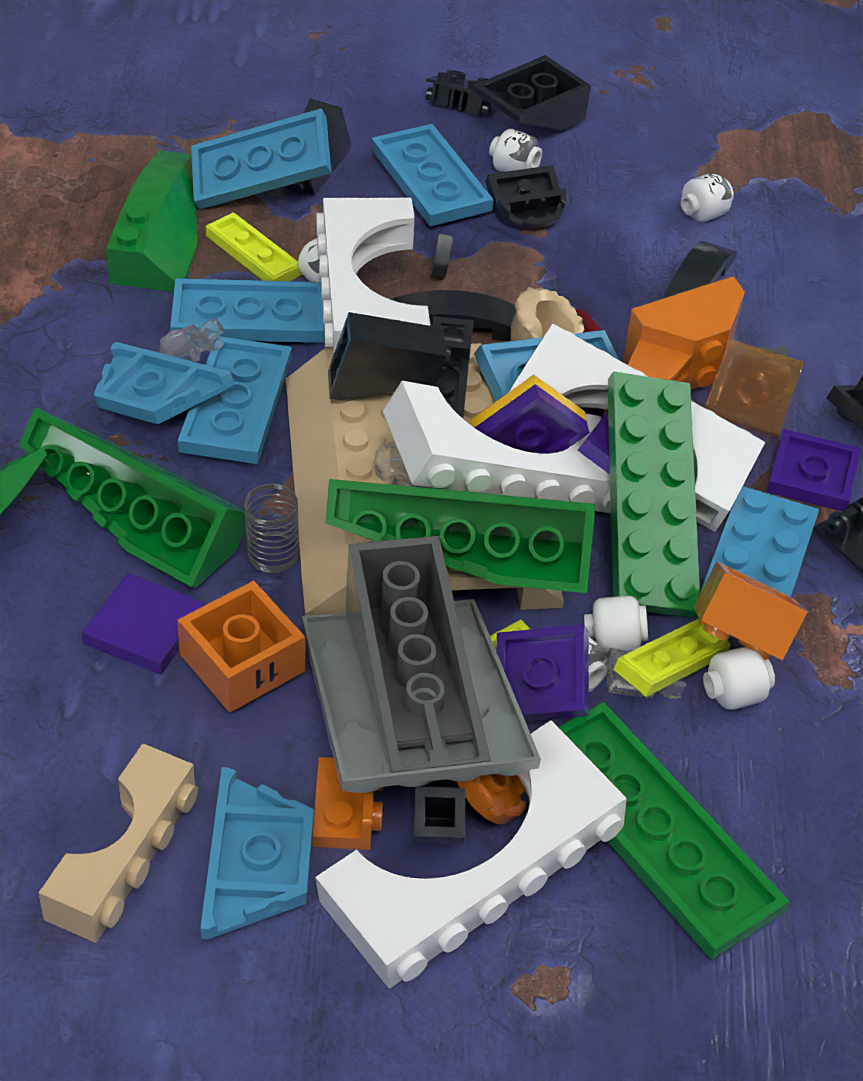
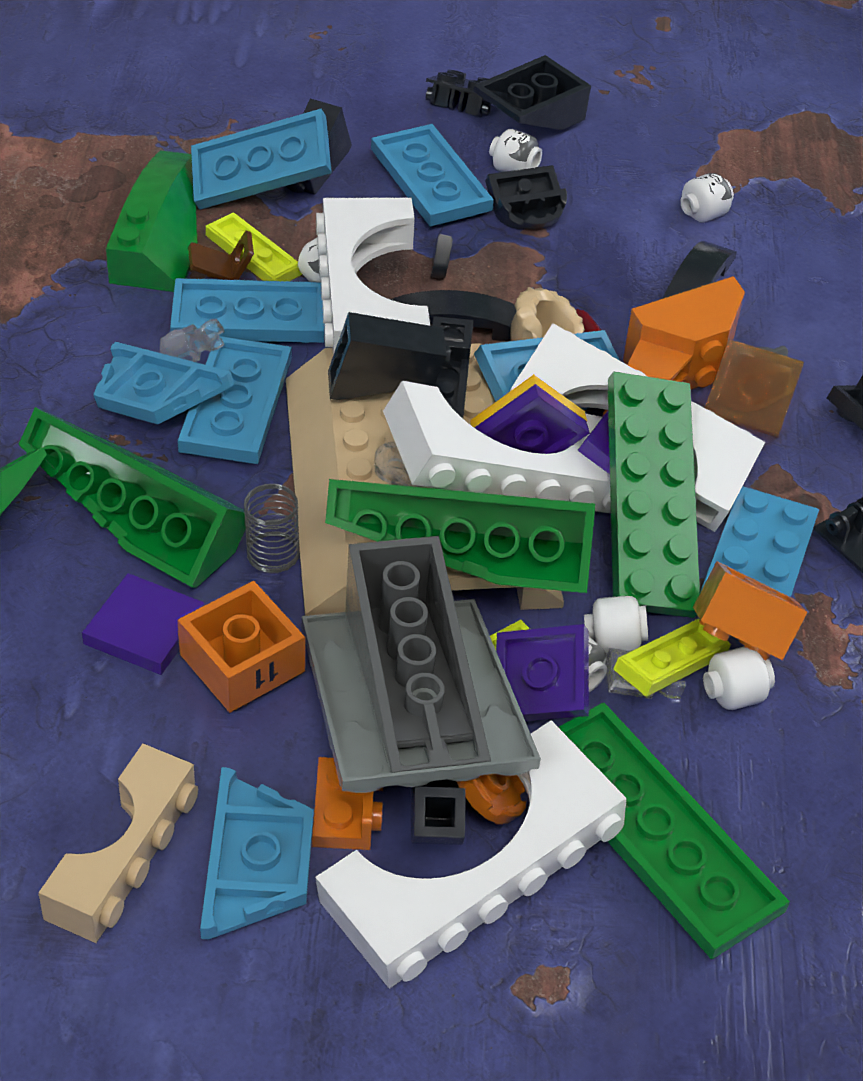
dark purple tile [767,429,861,511] -> none
none -> reddish brown bracket [188,230,254,280]

